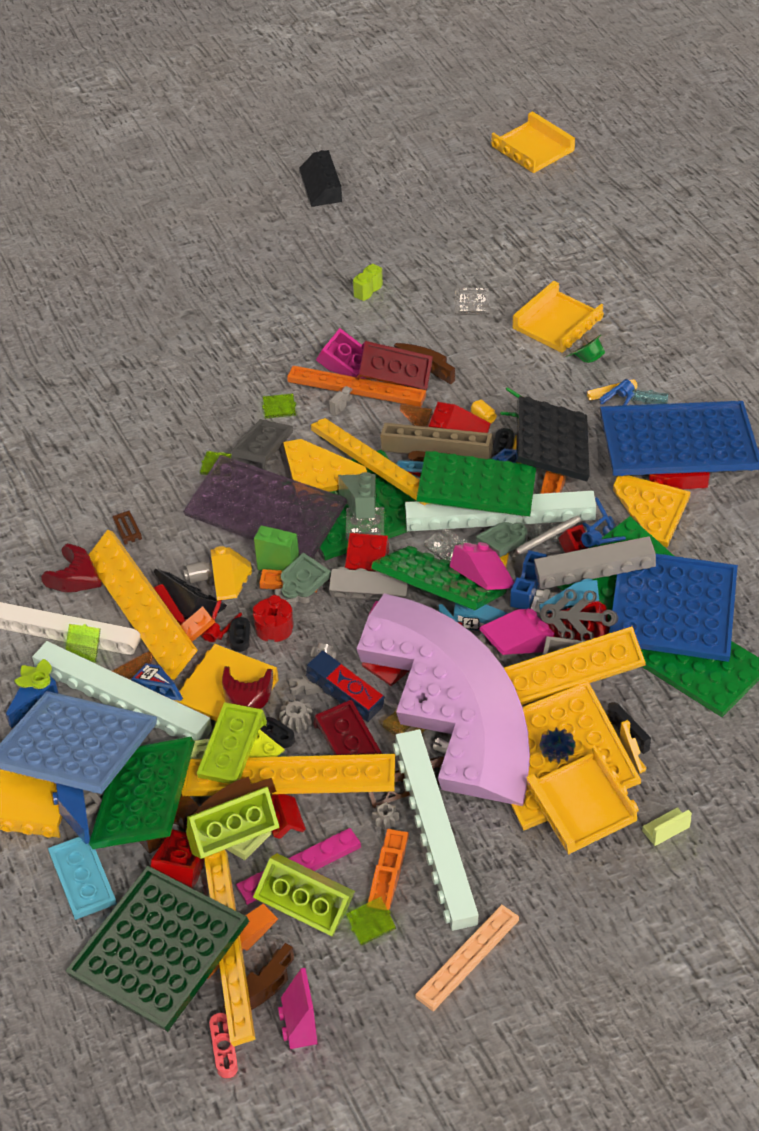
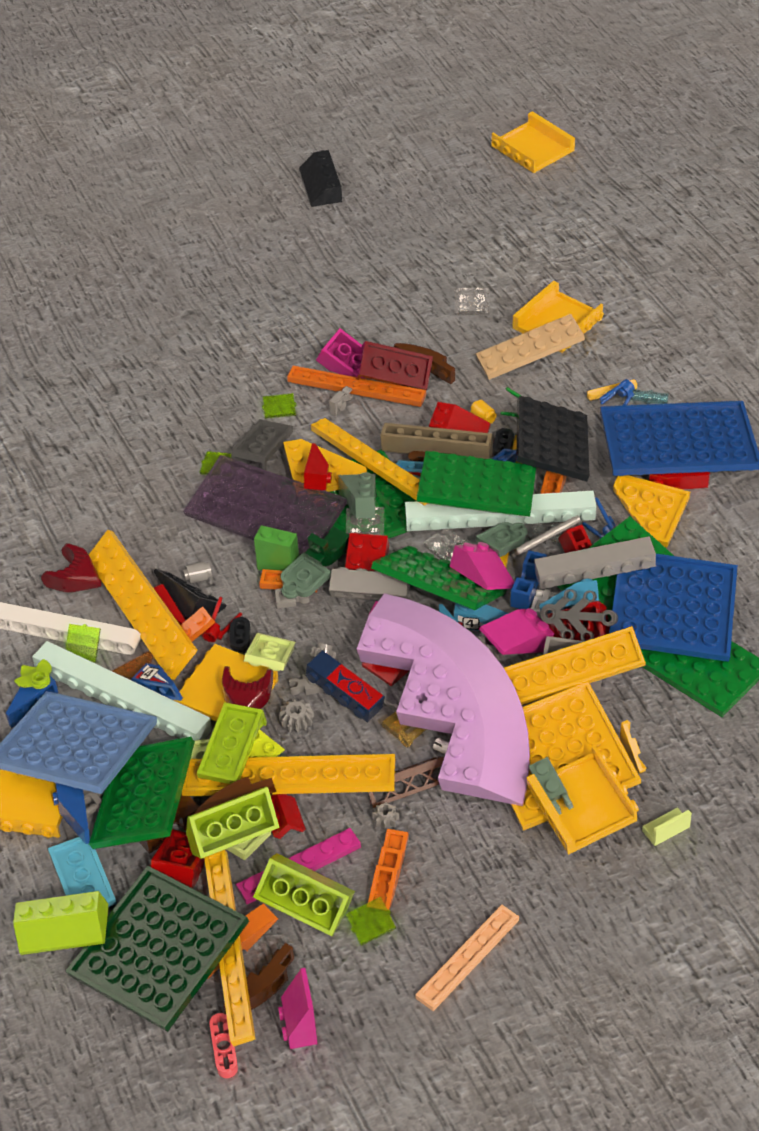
reddish brown tile [112,510,142,545] -> none
yellow wedge [211,546,252,600] -> none
red brick [253,595,294,642] -> none
black plate [260,717,295,748] -> none
dark red plate [313,699,382,755] -> none
lime brick [353,264,383,301] -> none
light aqua brick [392,729,479,931] -> none
clear orange tile [400,404,432,427] -> none
gear [539,727,576,764] -> none
green piece [565,334,605,363] -> none
blue plant [581,516,626,547] -> none
black plate [607,702,651,754] -> none
none -> lime slope [13,891,109,955]
none -> yellowish green plate [244,633,295,671]
none -> red slope [304,443,332,491]
none -> dark green arch [305,527,349,567]
none -> tan plate [476,314,585,380]
none -> sand green hinge [529,757,574,815]

